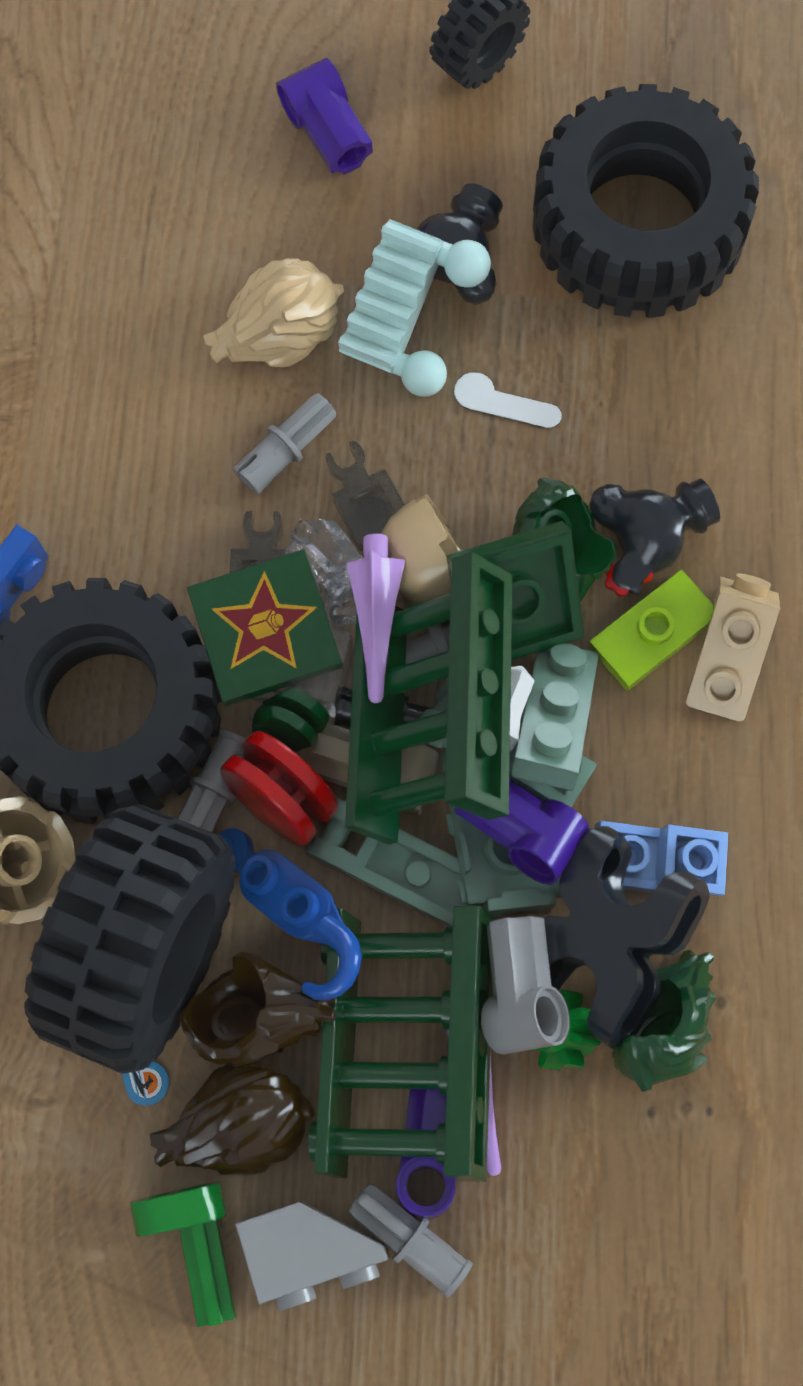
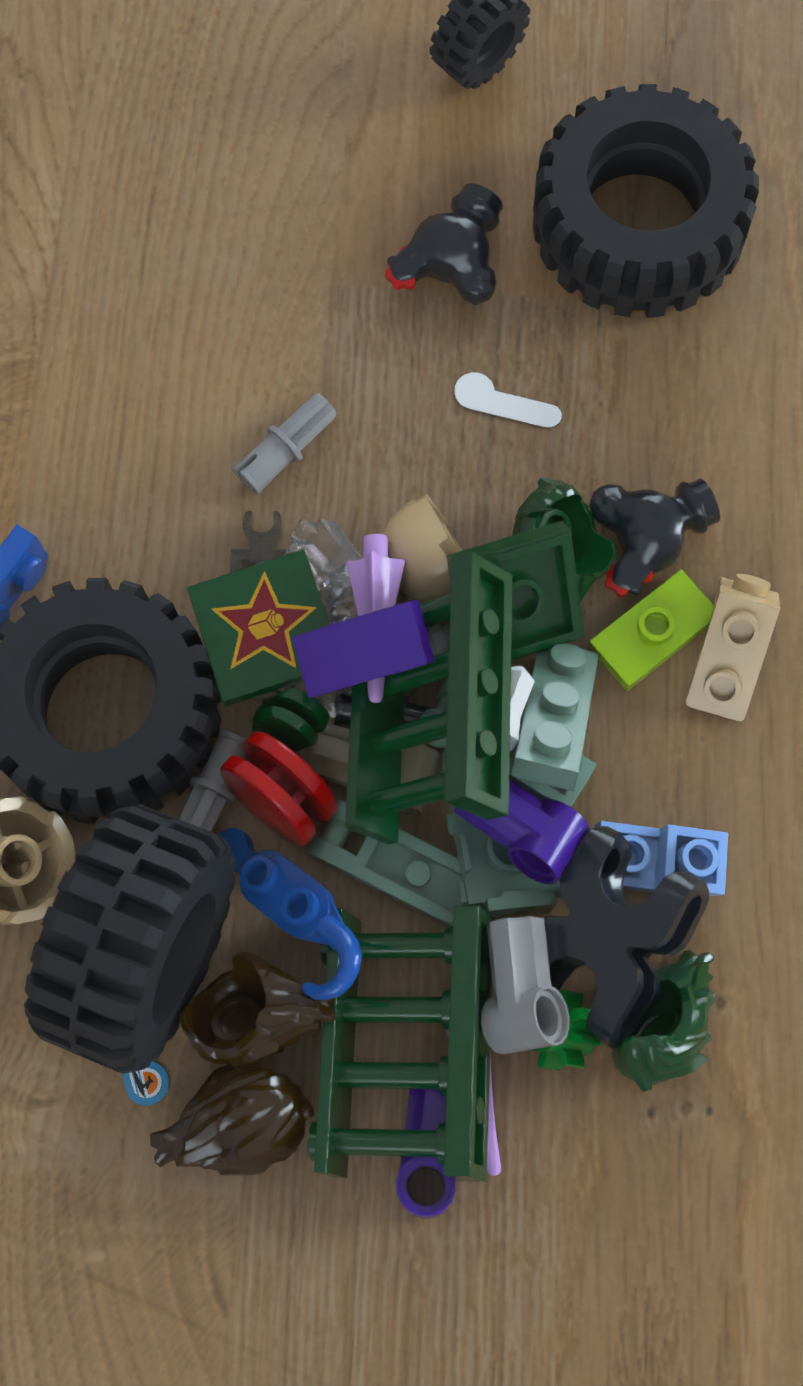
green piece [130,1182,236,1327] -> none
tan hair [203,258,345,367] -> none
light grey slope [235,1202,389,1311] -> none
dark purple piece [276,58,373,175] -> none
clear smoke plate [326,441,405,551] -> none
light aqua gear [338,219,491,397] -> none
light grey axle [349,1184,473,1298] -> none
none -> dark purple slope [292,600,435,698]

